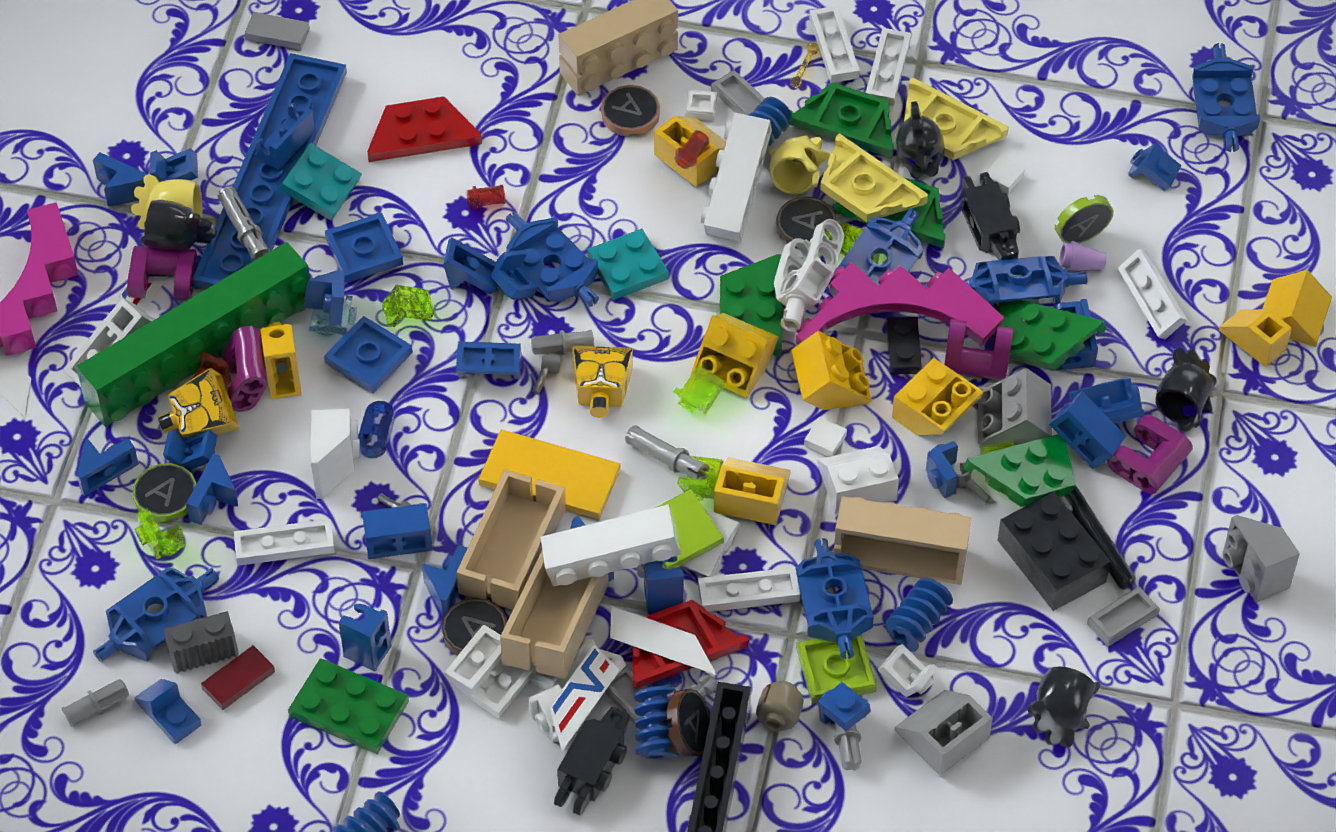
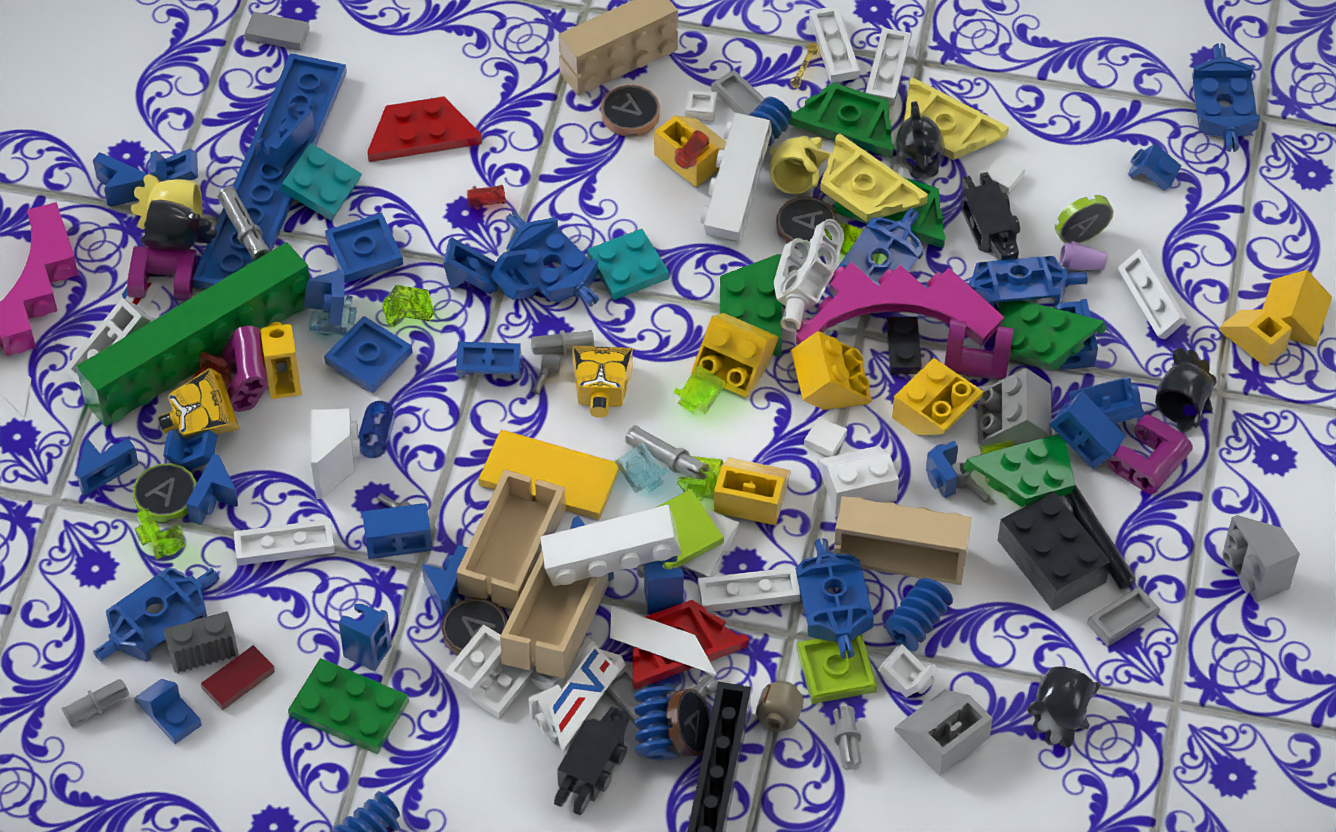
blue bracket [818,682,871,731] -> none
none -> clear light blue bracket [615,443,669,493]

